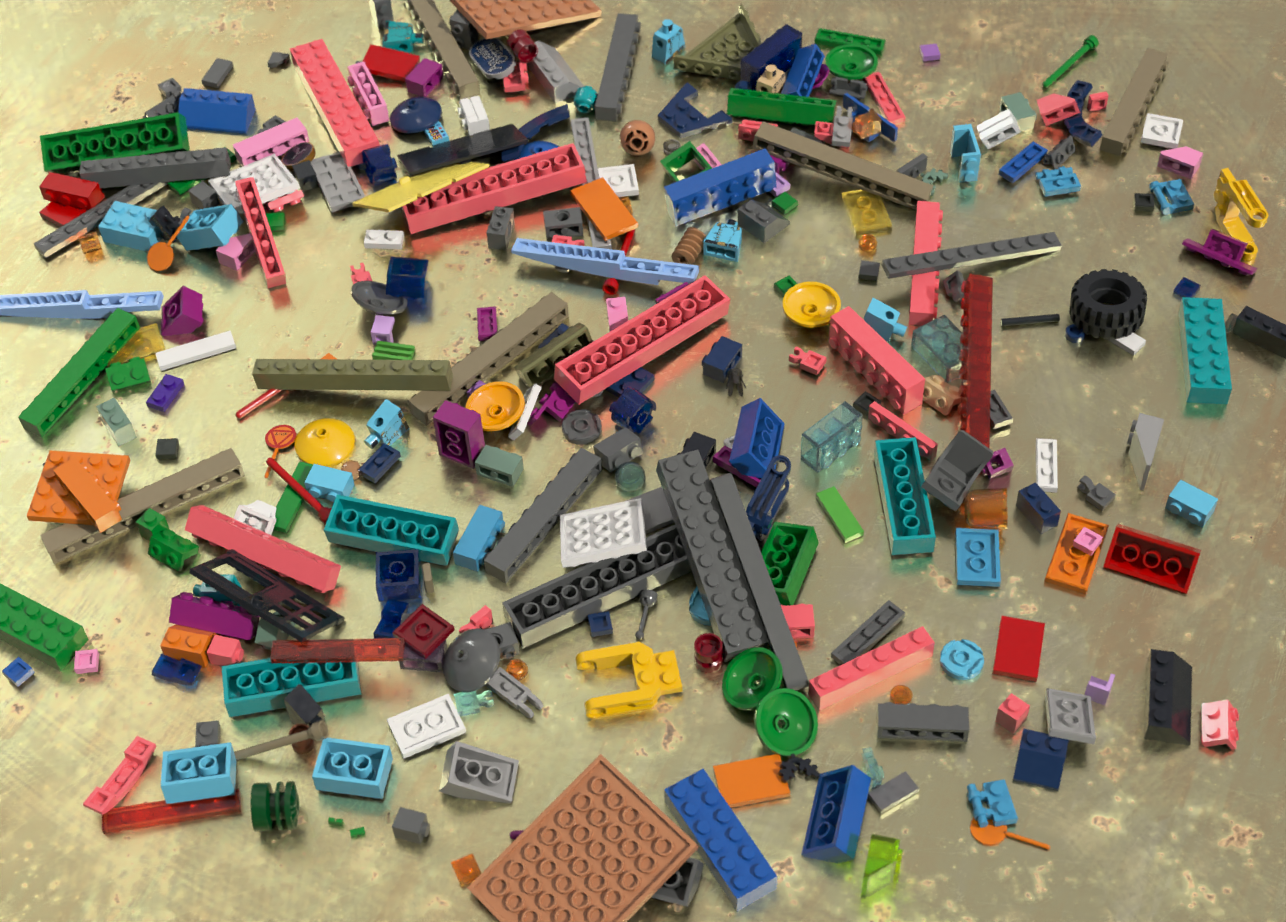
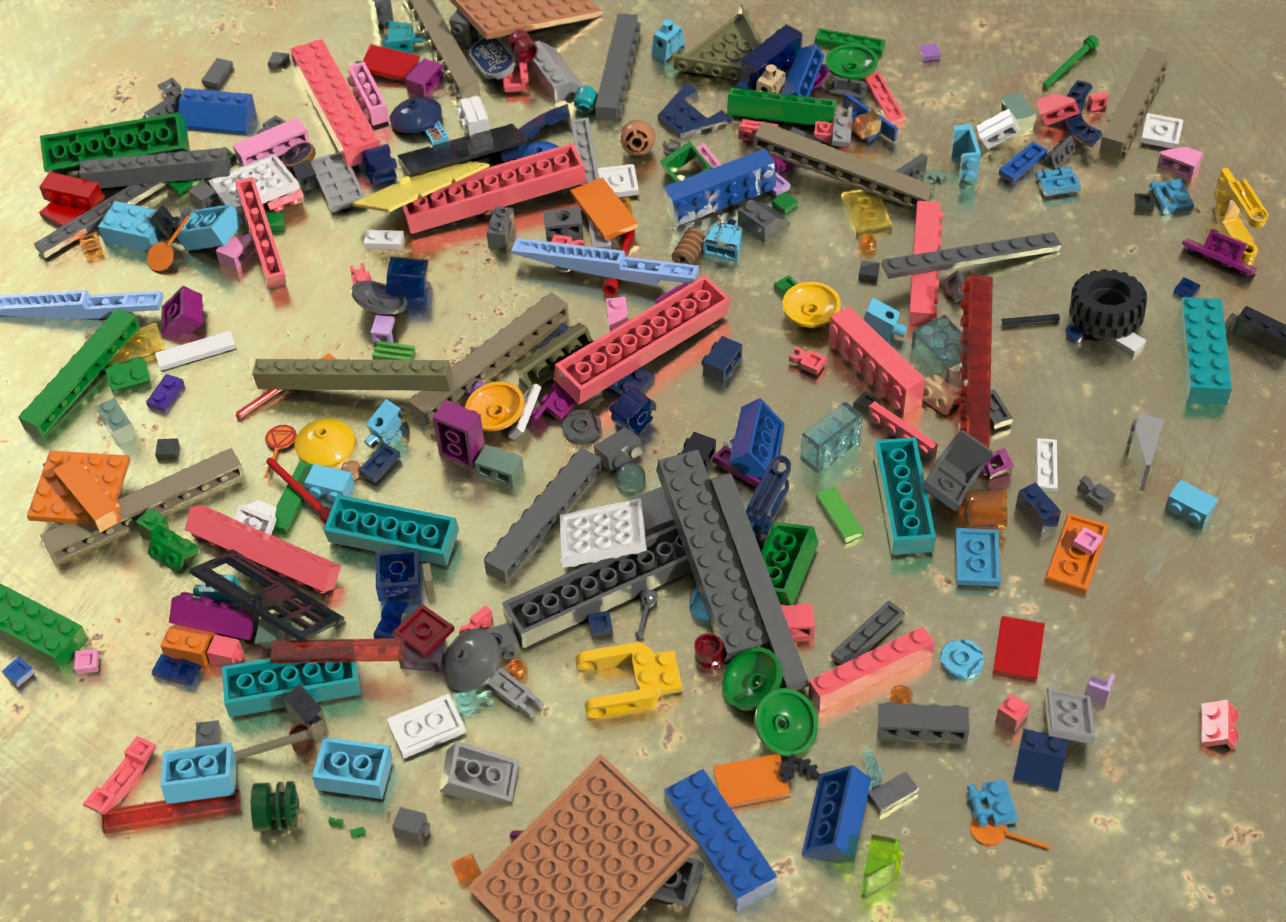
dark azure brick [453,505,505,572] -> none
magenta plate [477,306,498,341] -> none
clear smoke piece [726,368,747,396] -> none
red slope [1103,524,1201,594] -> none
black slope [1144,649,1192,745] -> none

